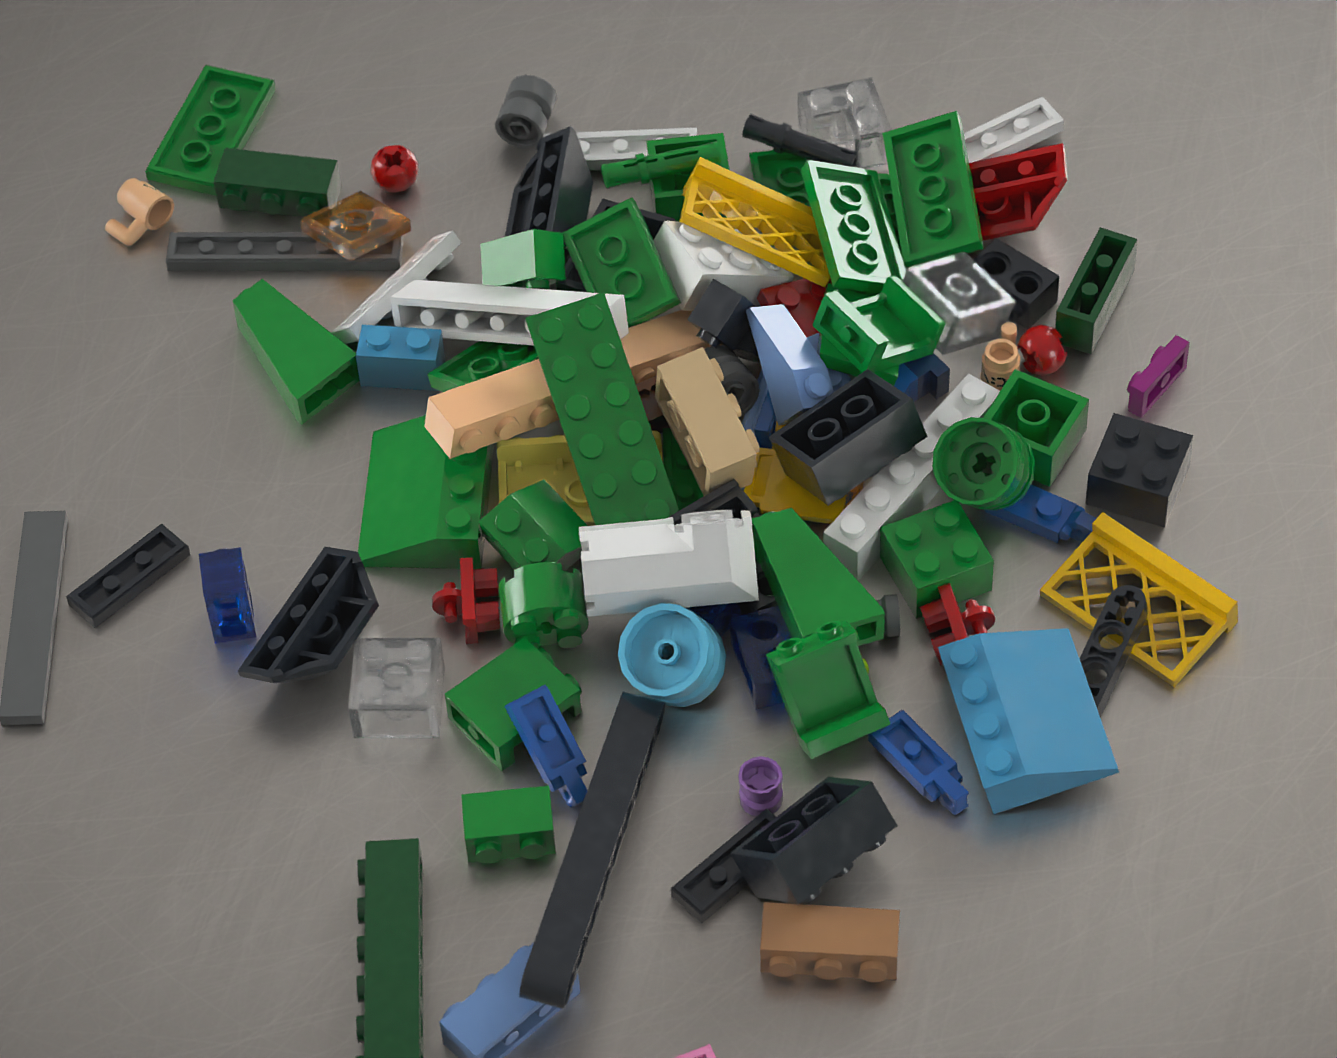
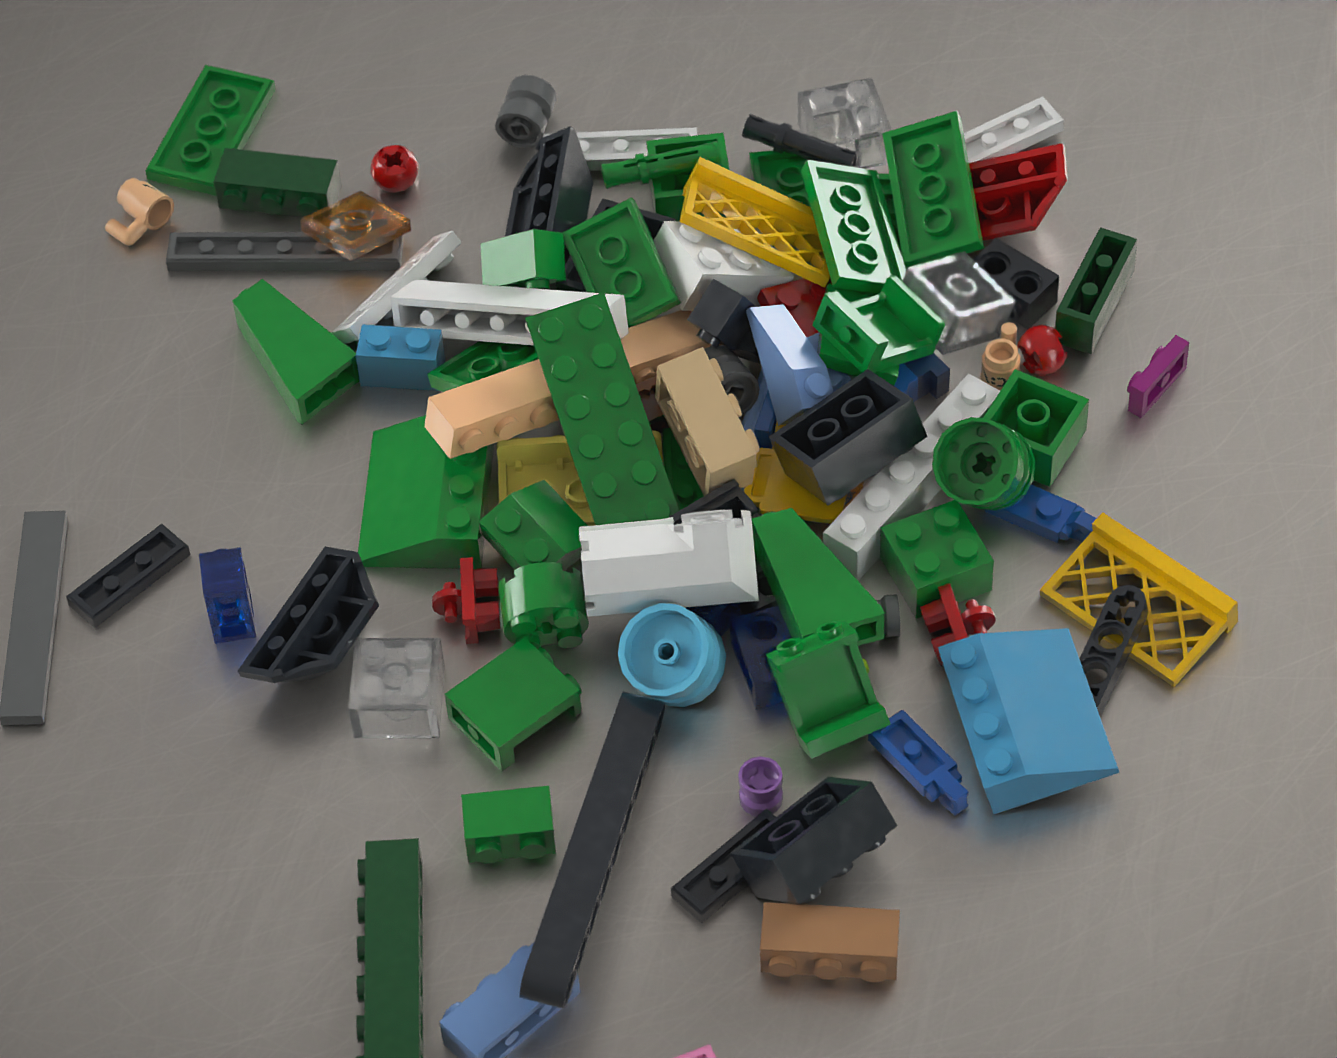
blue hinge [504,685,587,808] -> none
black brick [1085,413,1193,527] -> none

